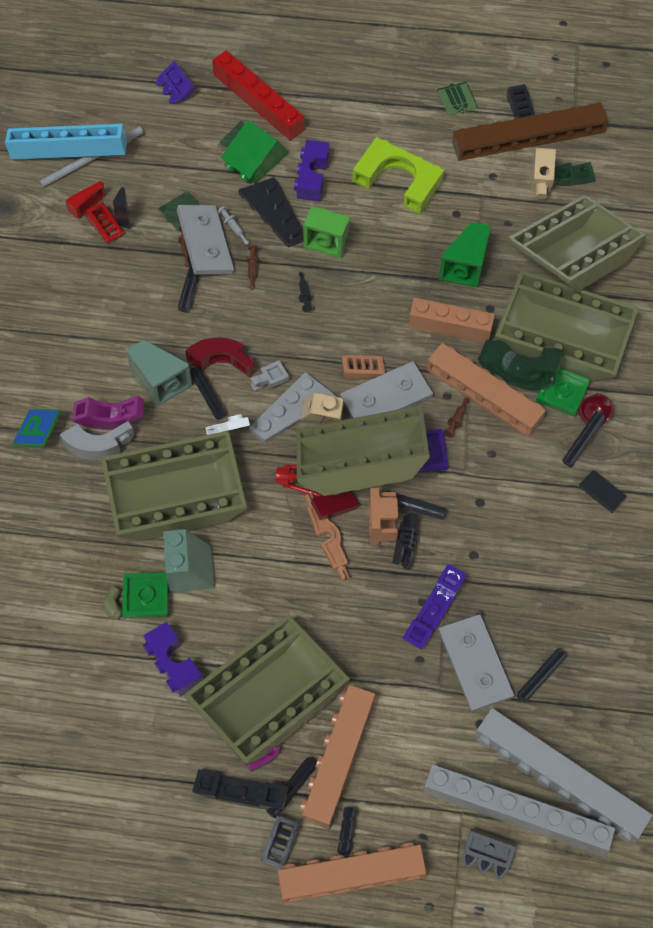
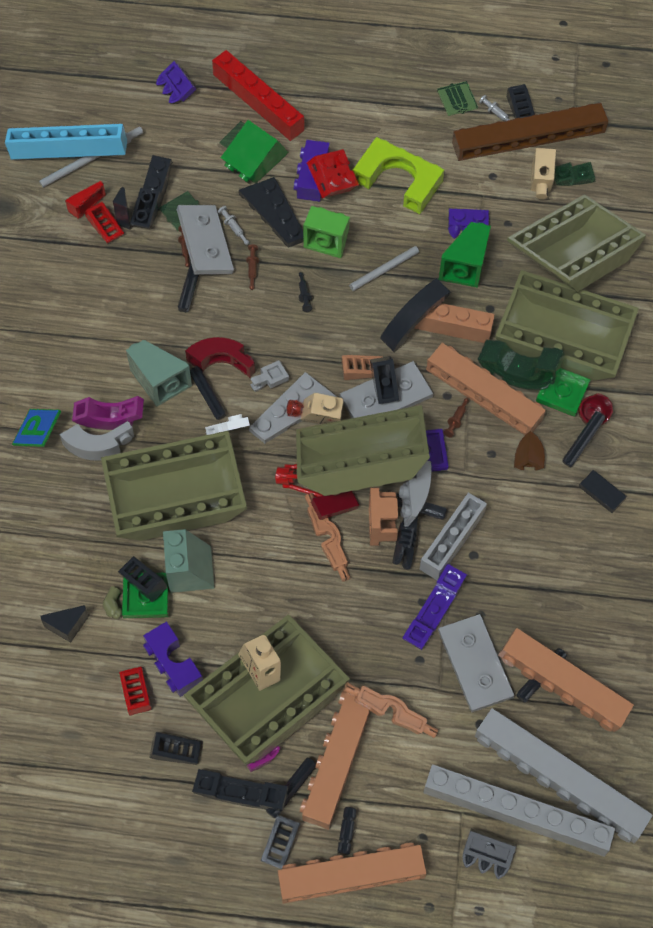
none -> black slope [40,605,88,643]
none -> black slope [118,556,167,602]
none -> red slope [119,666,152,716]
none -> black slope [130,155,172,229]
none -> black slope [149,732,201,765]
none -> tan torso [238,635,281,691]
none -> clear red hinge [286,400,304,417]
none -> red piece [307,149,359,199]
none -> nougat piece [343,682,438,738]
none -> light grey bar [349,246,419,291]
none -> black slope [369,356,399,404]
none -> black slope [380,278,452,353]
none -> light grey slope [399,461,431,527]
none -> light grey brick [420,492,487,580]
none -> dark purple plate [448,208,489,239]
none -> light grey piece [479,95,510,121]
none -> nougat brick [498,628,634,732]
none -> reddish brown brick [514,431,545,470]

